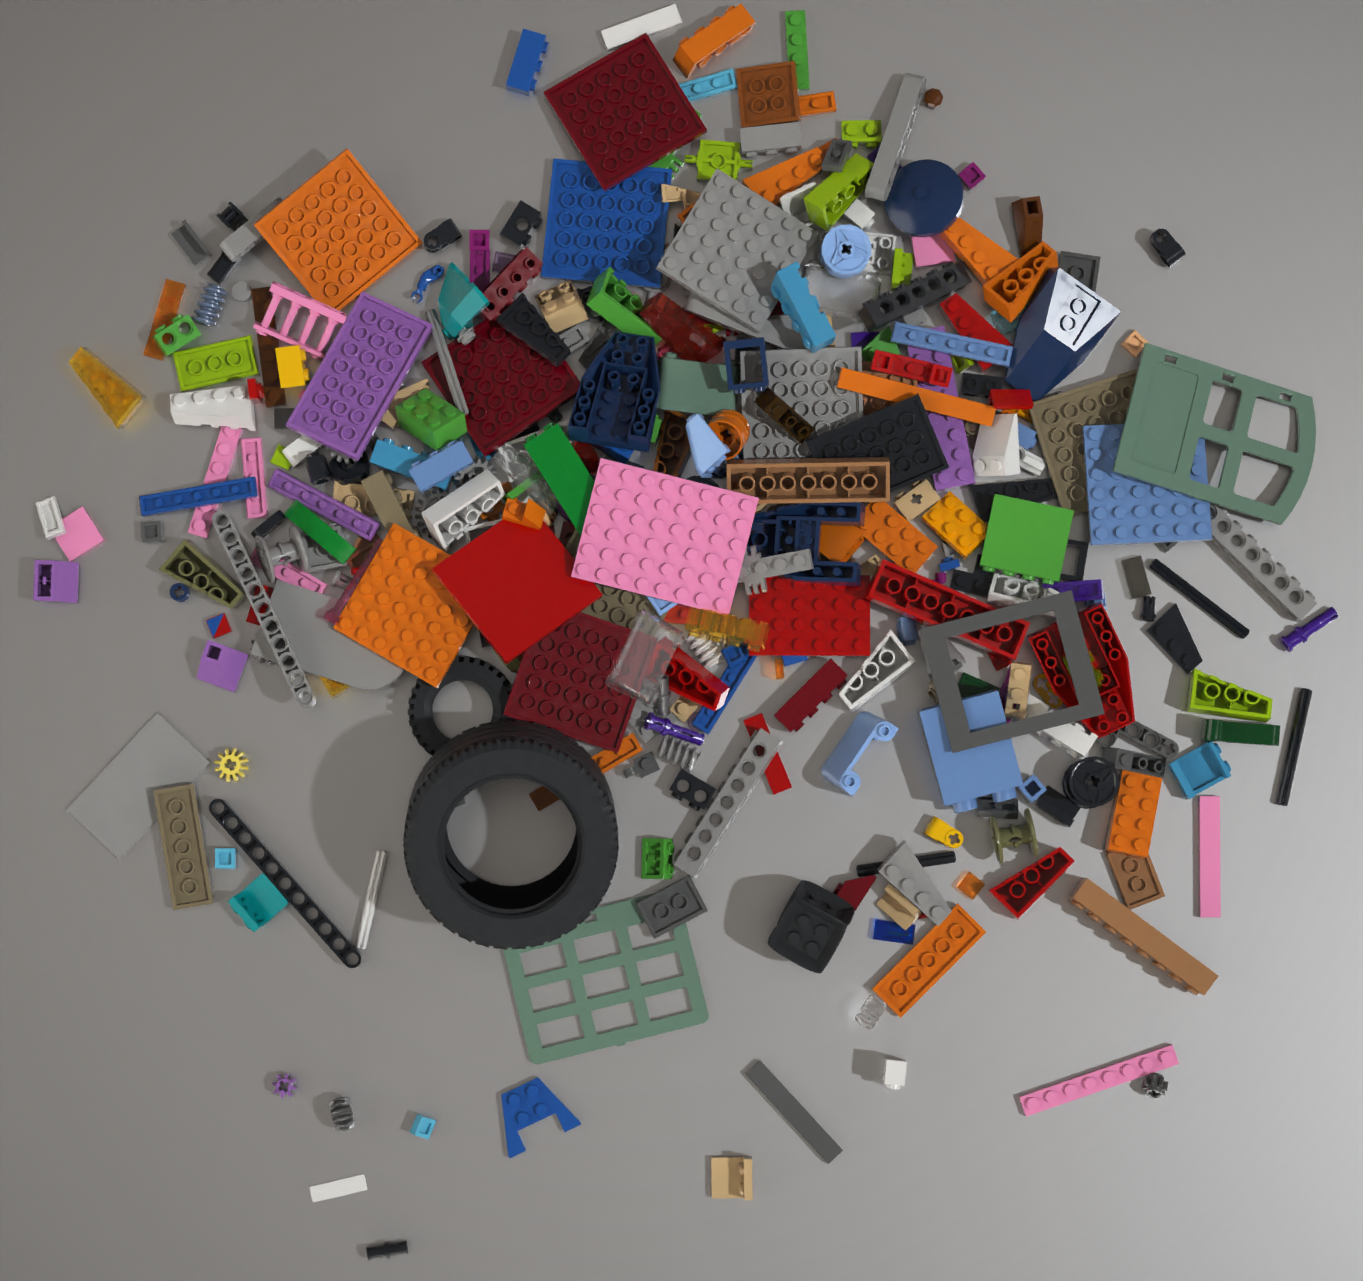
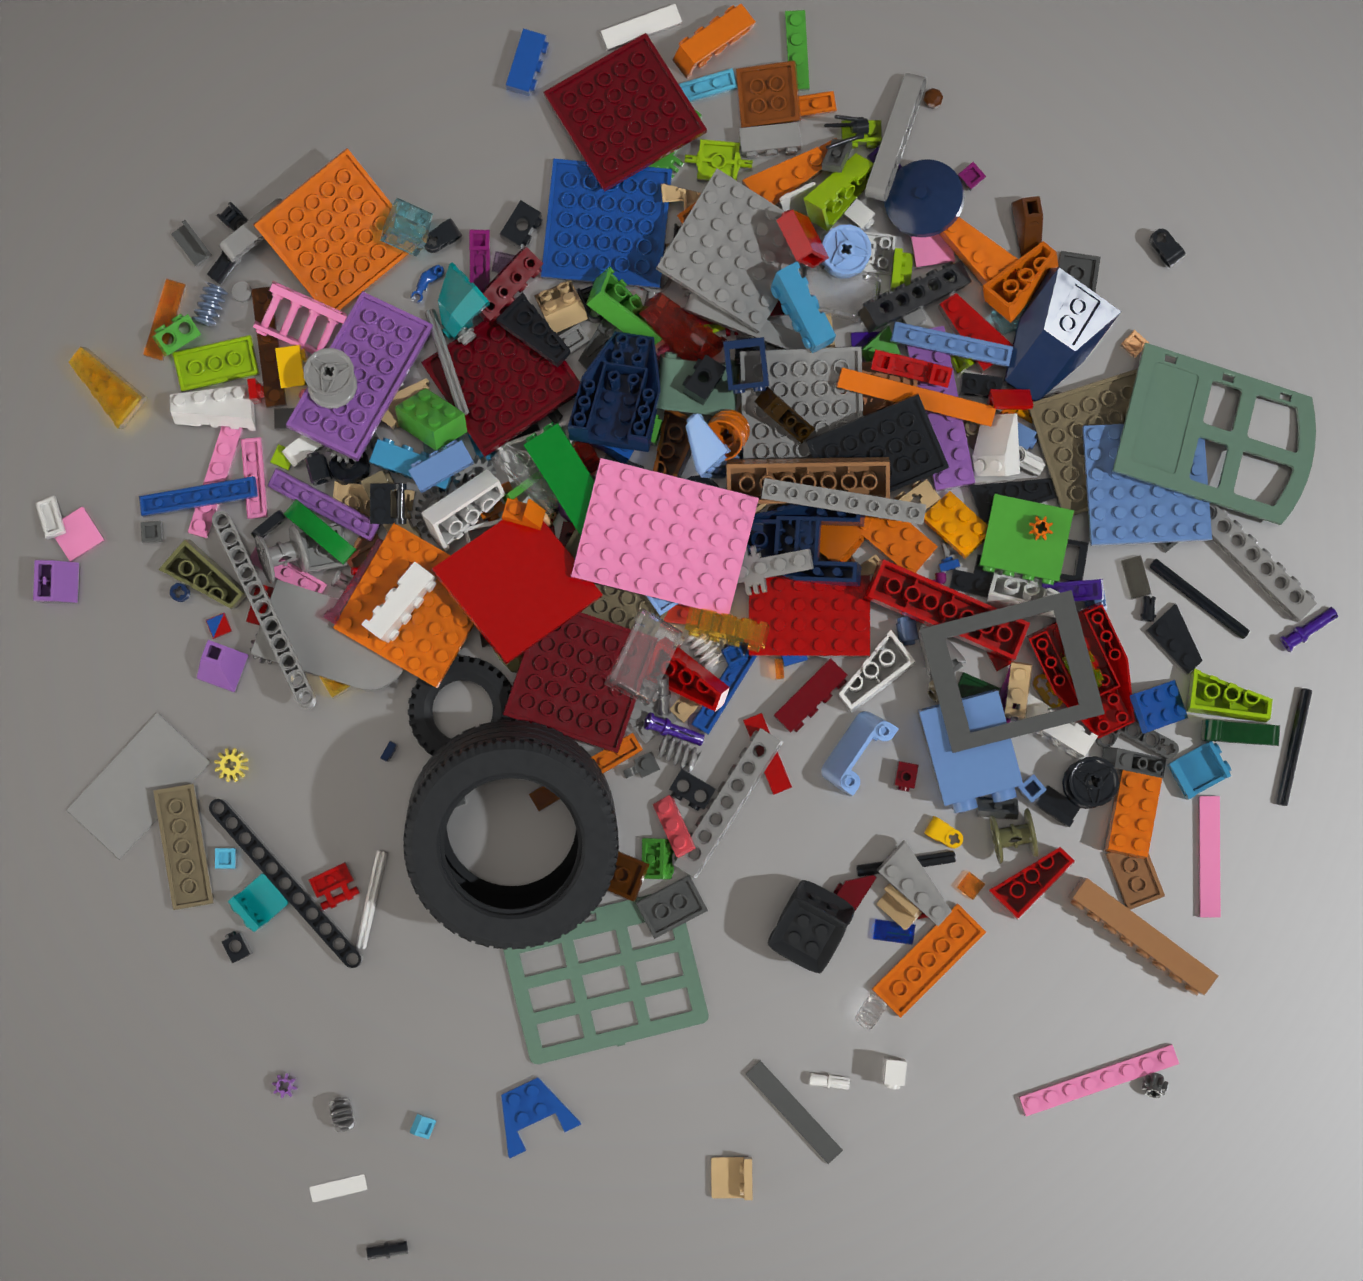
none -> black brick [222,931,253,963]
none -> light grey piece [304,348,357,409]
none -> red plate [309,862,360,911]
none -> white wedge [361,561,437,643]
none -> black plate [370,483,407,525]
none -> clear light blue slope [380,198,433,257]
none -> dark blue tile [380,741,398,762]
none -> reddish brown plate [607,851,650,901]
none -> coral plate [653,795,696,858]
none -> black brick [682,355,726,405]
none -> light grey brick [761,478,926,525]
none -> red brick [776,209,829,268]
none -> white axle [809,1073,850,1090]
none -> black plant [824,115,869,149]
none -> dark red brick [893,761,919,792]
none -> orange gear [1028,516,1053,541]
none -> blue plate [1129,680,1188,734]

